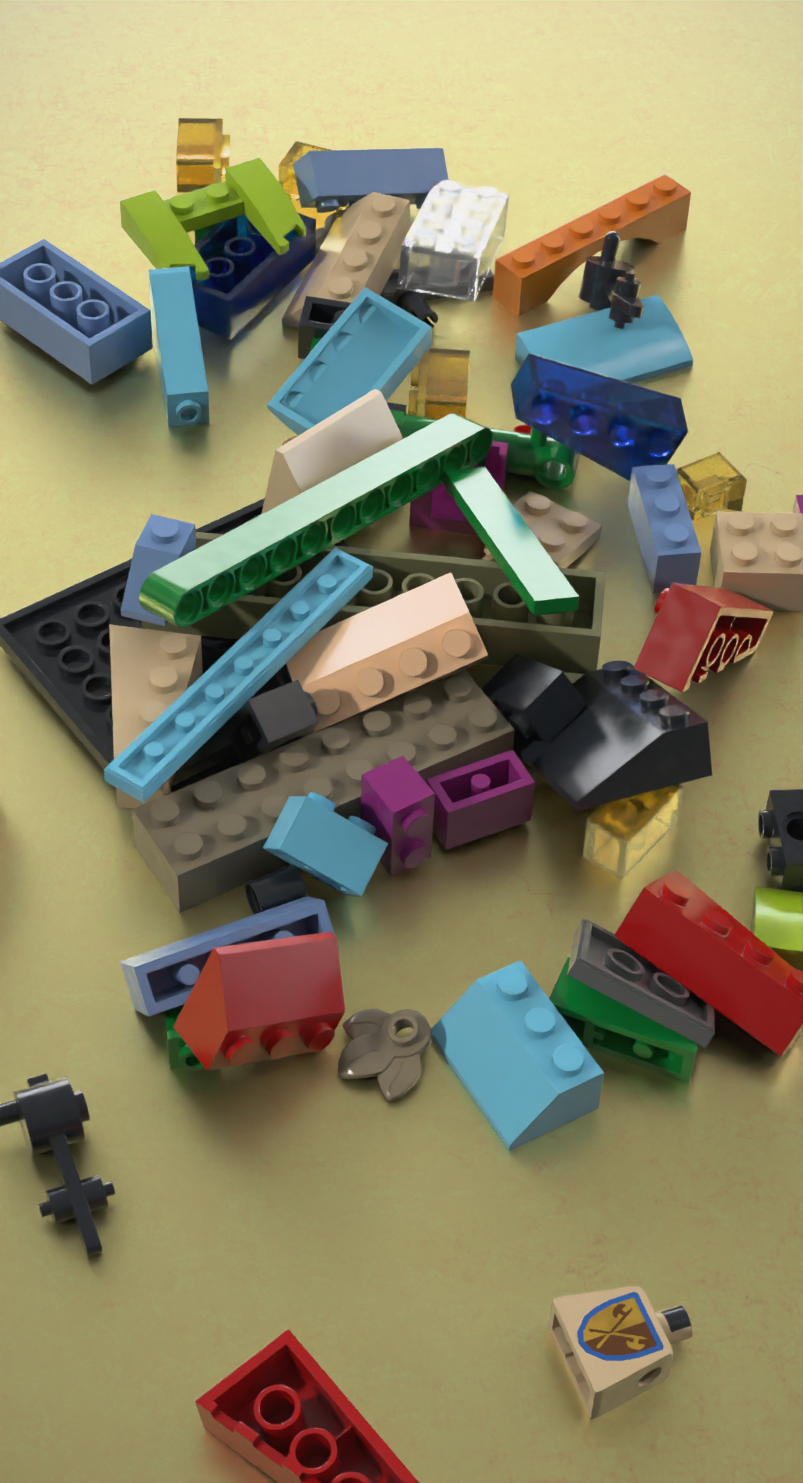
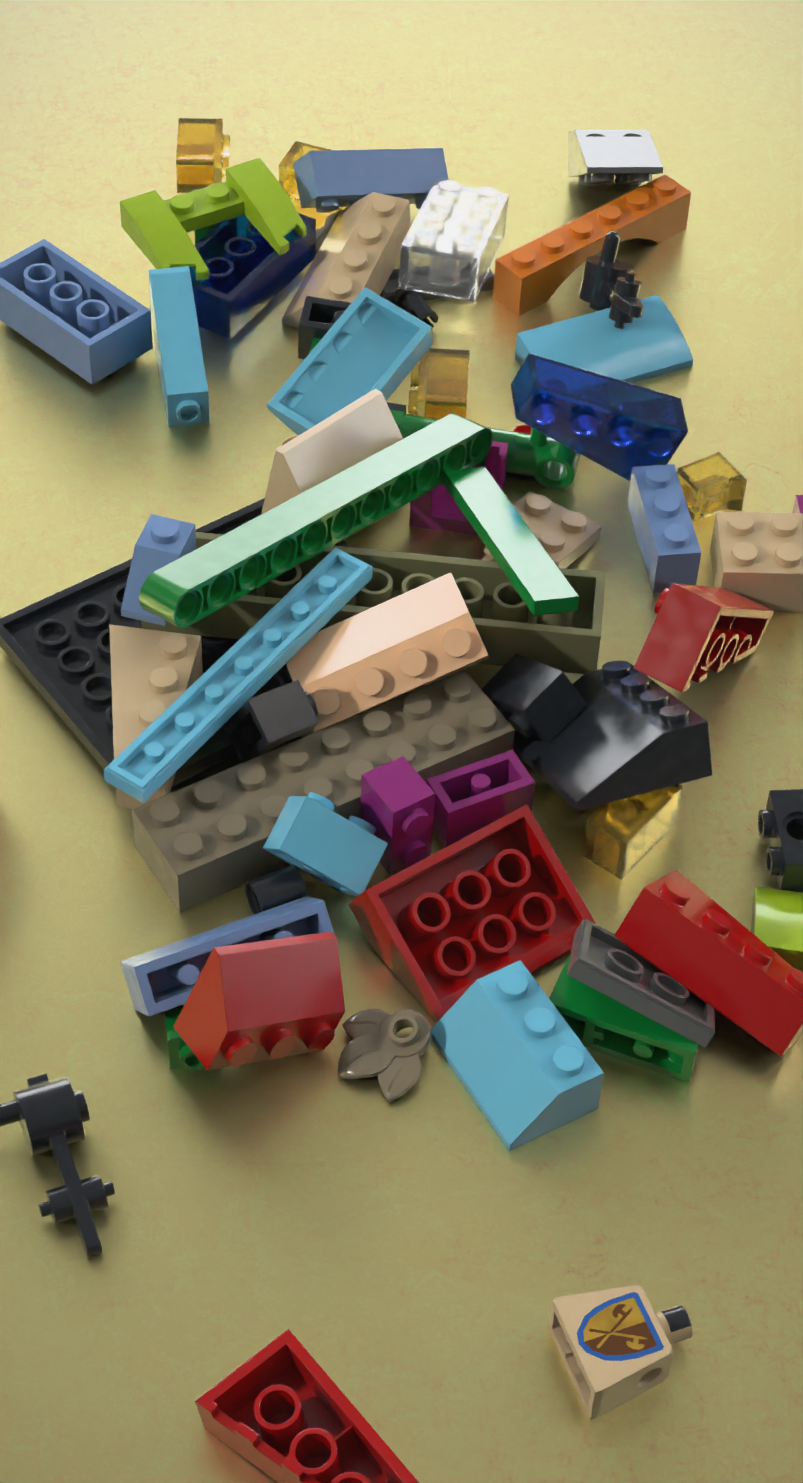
none -> red slope [348,804,596,1023]
none -> slope [568,130,663,184]

